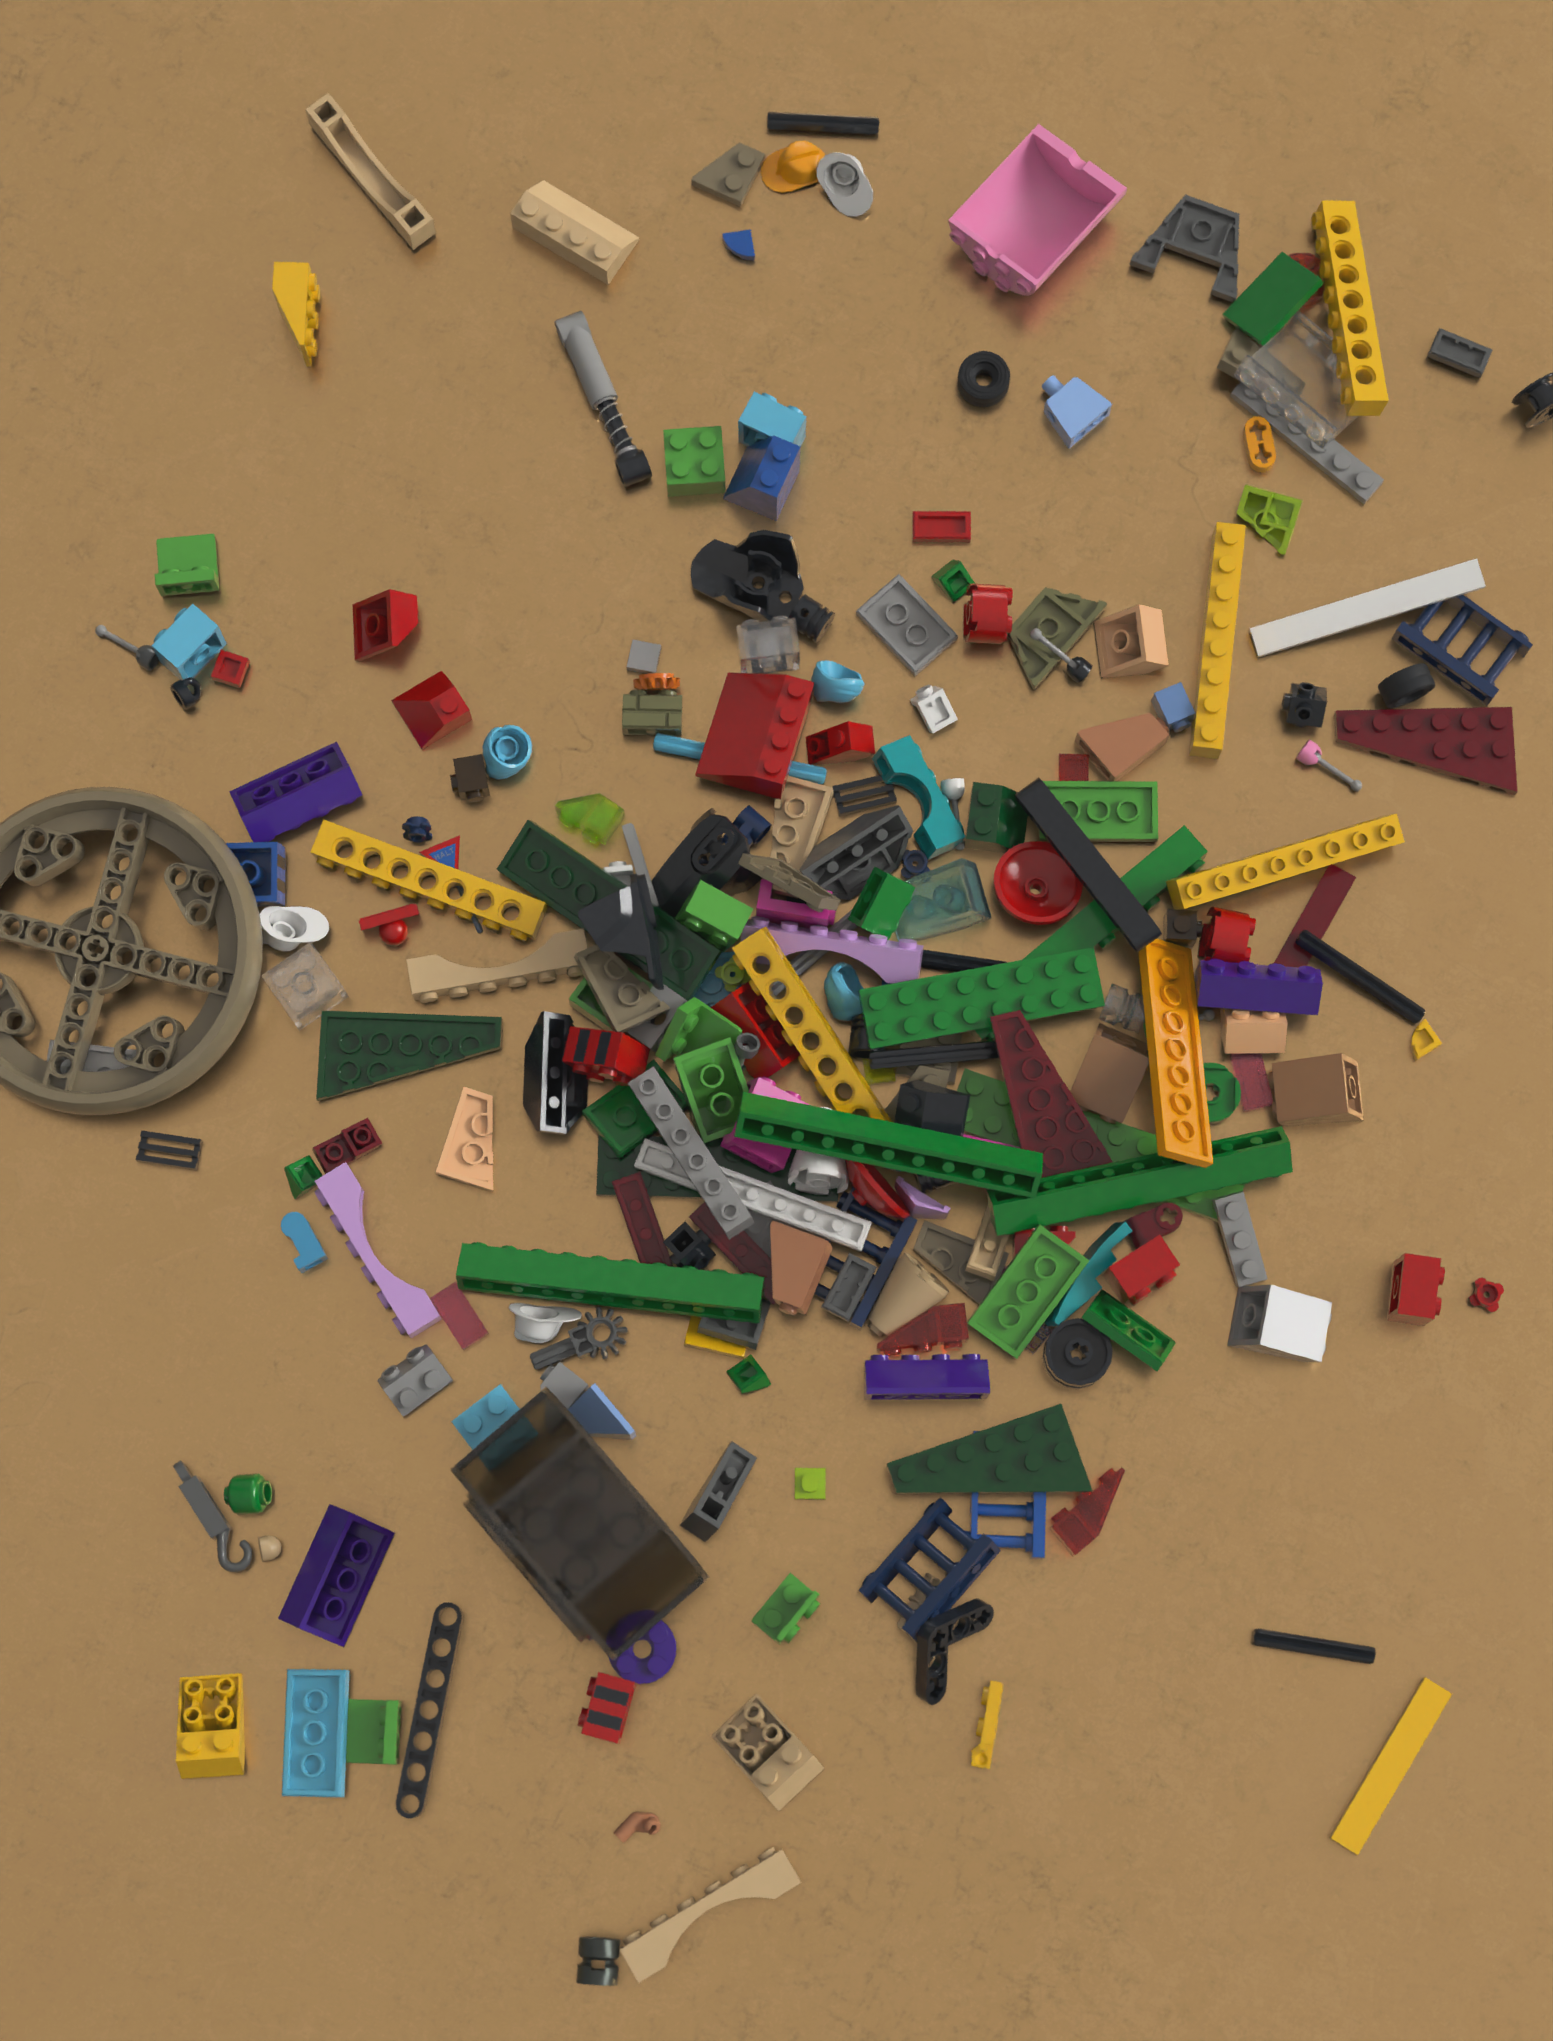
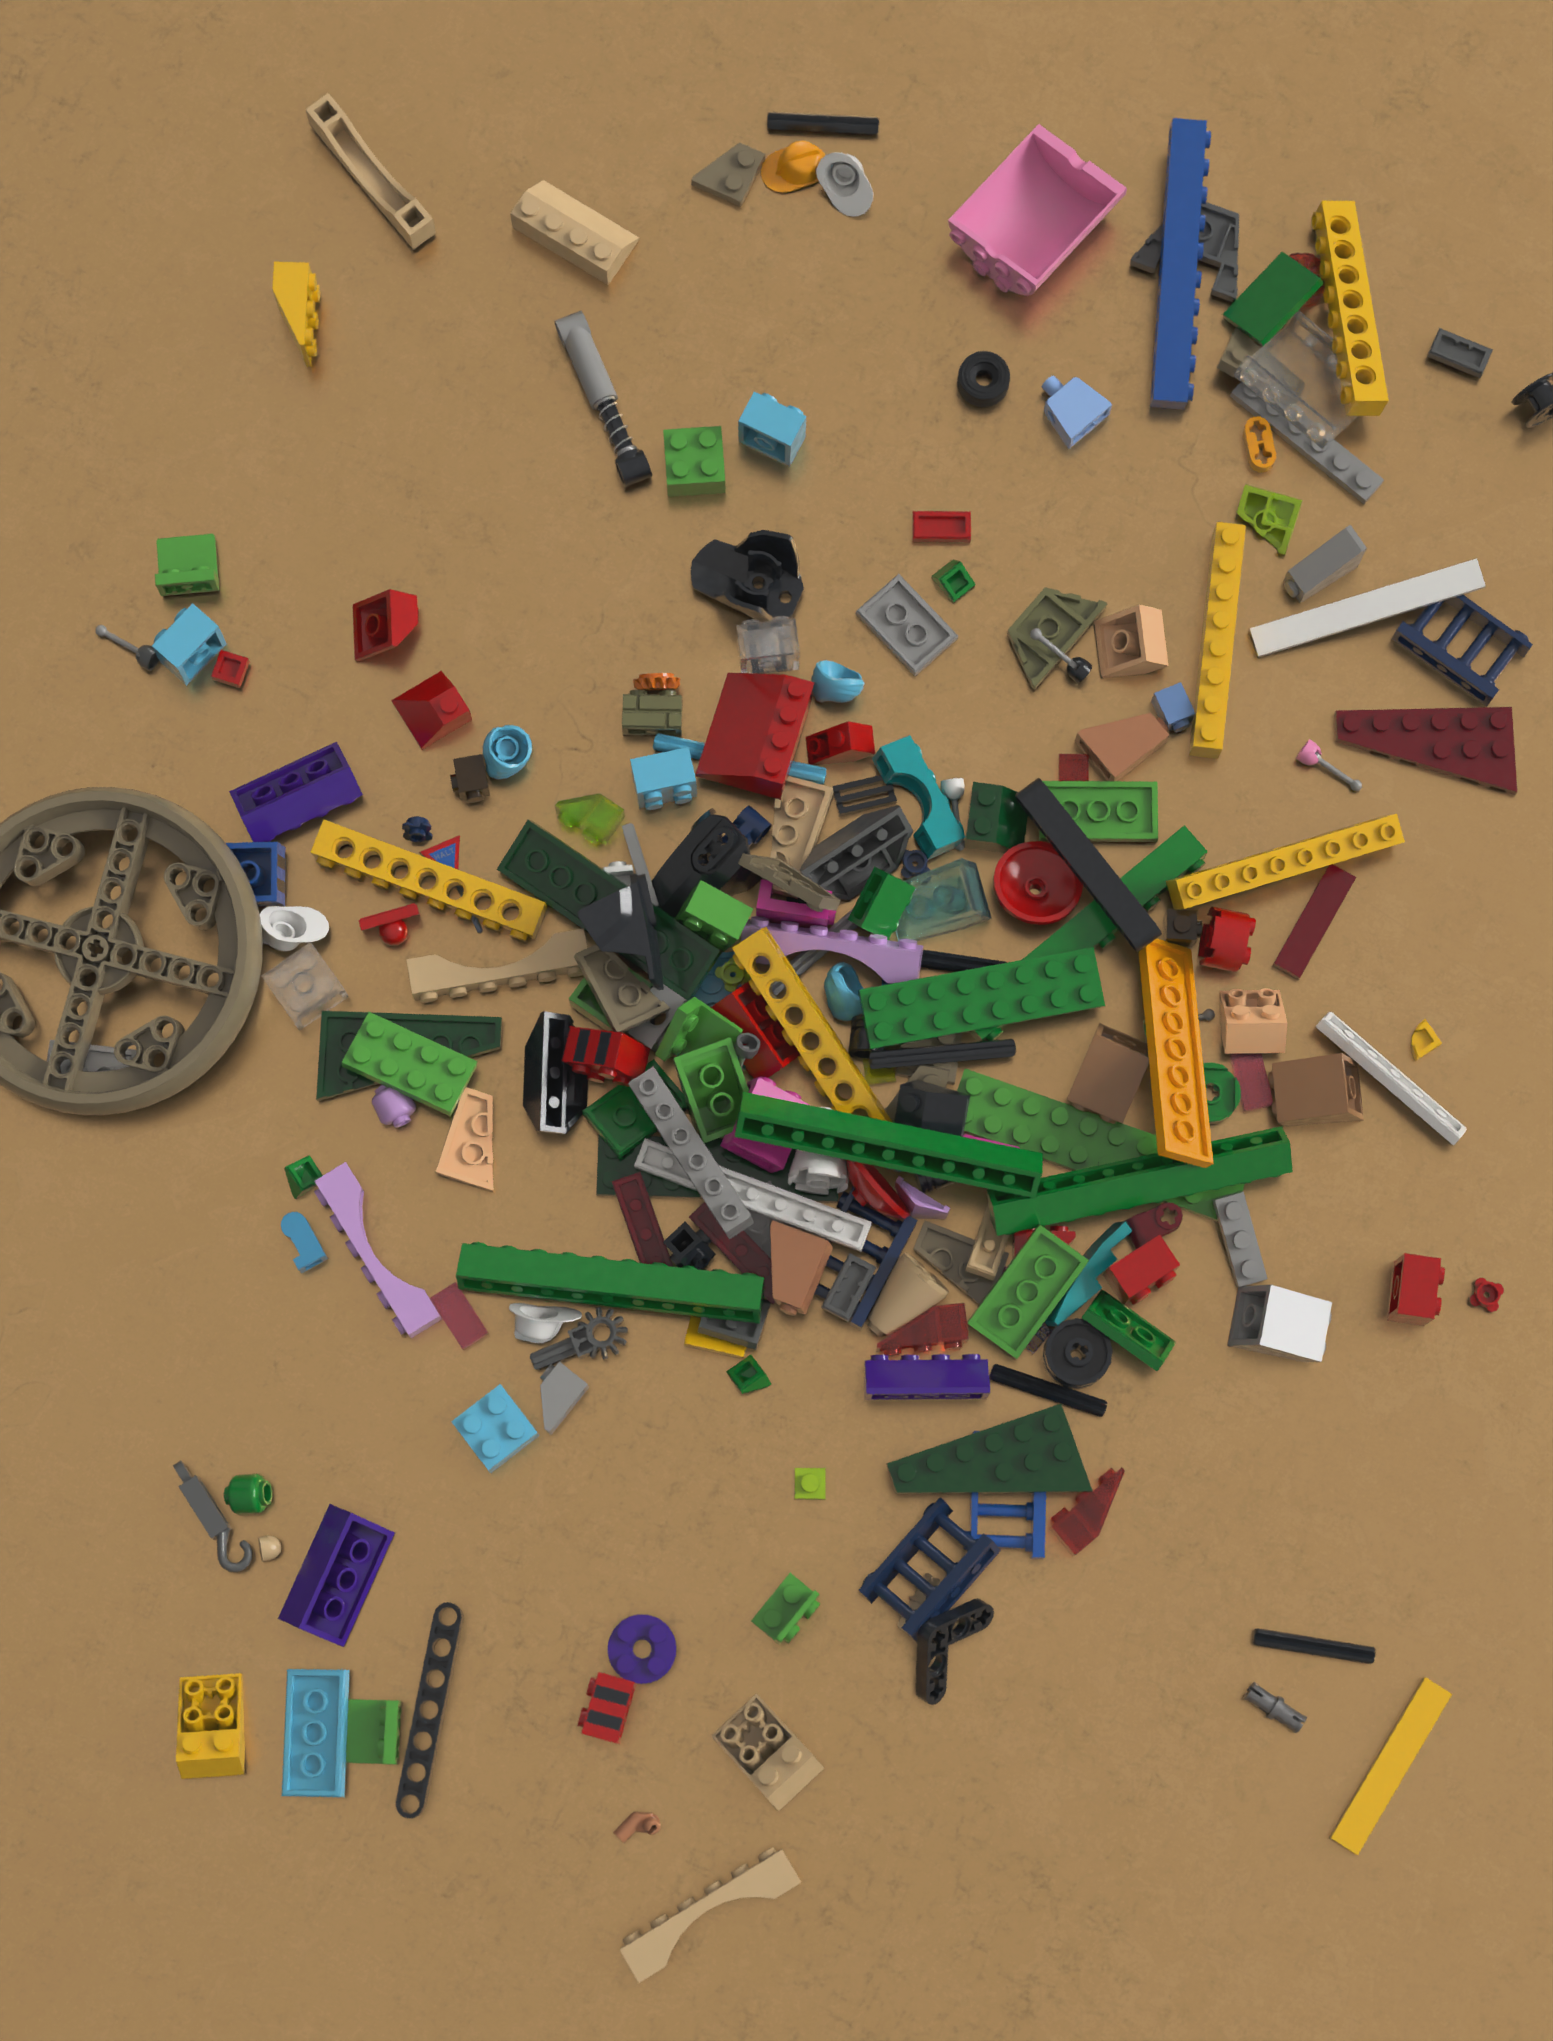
black tile [136,1130,202,1170] -> none
black tile [170,677,202,710] -> none
dark red slope [312,1118,382,1174] -> none
light grey bracket [377,1344,453,1417] -> none
clear smoke brick [450,1387,709,1661] -> none
light blue slope [568,1383,636,1440] -> none
pearl dark grey wheel [576,1937,620,1986] -> none
light grey tile [627,639,661,674] -> none
dark grey slope [680,1441,757,1542] -> none
blue tile [722,229,755,260] -> none
blue slope [723,435,801,521] -> none
black piece [787,594,835,642] -> none
white bracket [910,685,958,734] -> none
red brick [963,583,1013,644] -> none
yellow hinge [971,1680,1004,1769] -> none
dark red wing [990,1010,1113,1178] -> none
clear wheel [1099,984,1145,1034] -> none
dark purple slope [1194,959,1323,1015] -> none
black brick [1281,682,1327,728] -> none
black axle [1295,930,1426,1023] -> none
black tyre [1378,663,1435,708] -> none
none -> bright green plate [342,1012,477,1116]
none -> lavender head [371,1085,416,1128]
none -> medium azure brick [630,747,697,810]
none -> black axle [989,1364,1107,1417]
none -> blue brick [1150,118,1211,410]
none -> flat silver pin [1243,1682,1307,1733]
none -> light grey slope [1284,525,1367,603]
none -> white tile [1315,1011,1467,1146]

